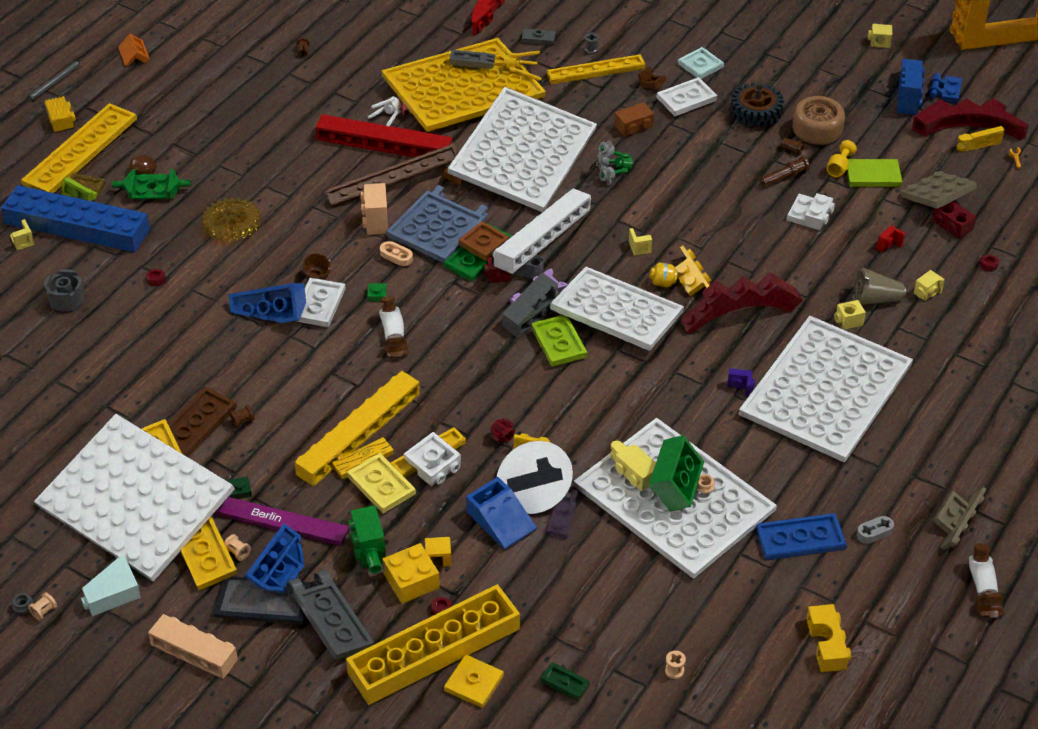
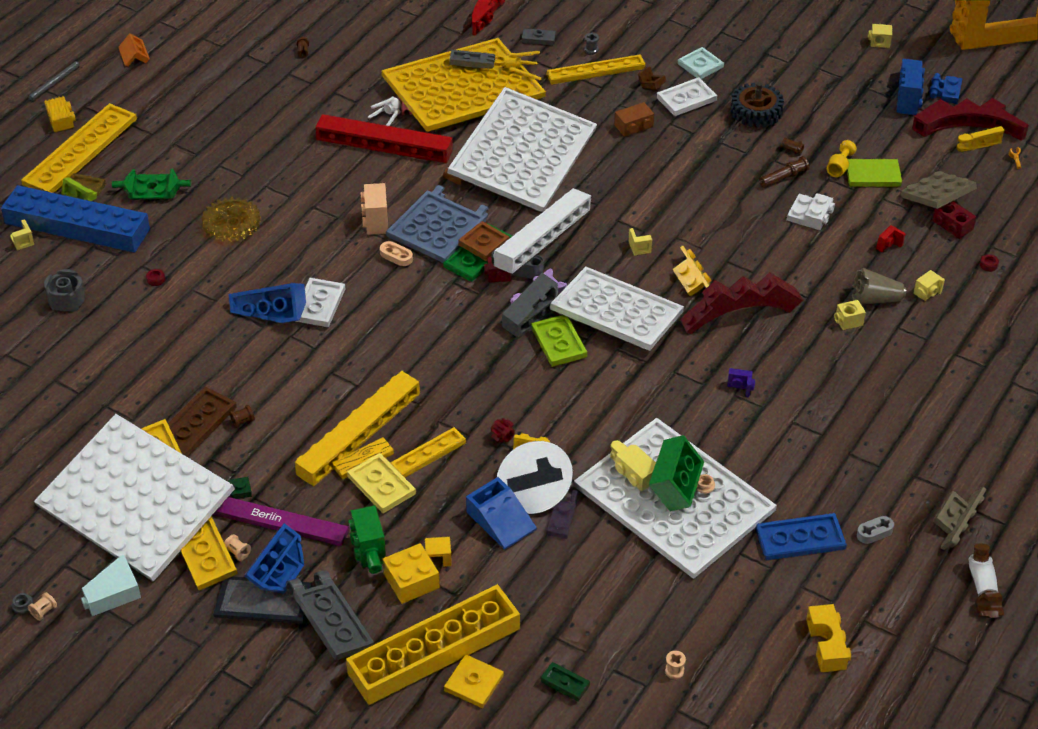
reddish brown hair [129,155,157,175] -> none
light nougat brick [148,614,238,679] -> none
reddish brown hair [303,253,330,280] -> none
reddish brown tile [324,144,458,208] -> none
green plate [367,283,387,302] -> none
piece [379,296,409,358] -> none
white plate [404,432,461,487] -> none
dark red tile [431,597,452,616] -> none
plant [596,141,633,185] -> none
yellow head [649,262,677,288] -> none
white plate [739,316,913,463] -> none
medium nougat wheel [792,96,845,145] -> none

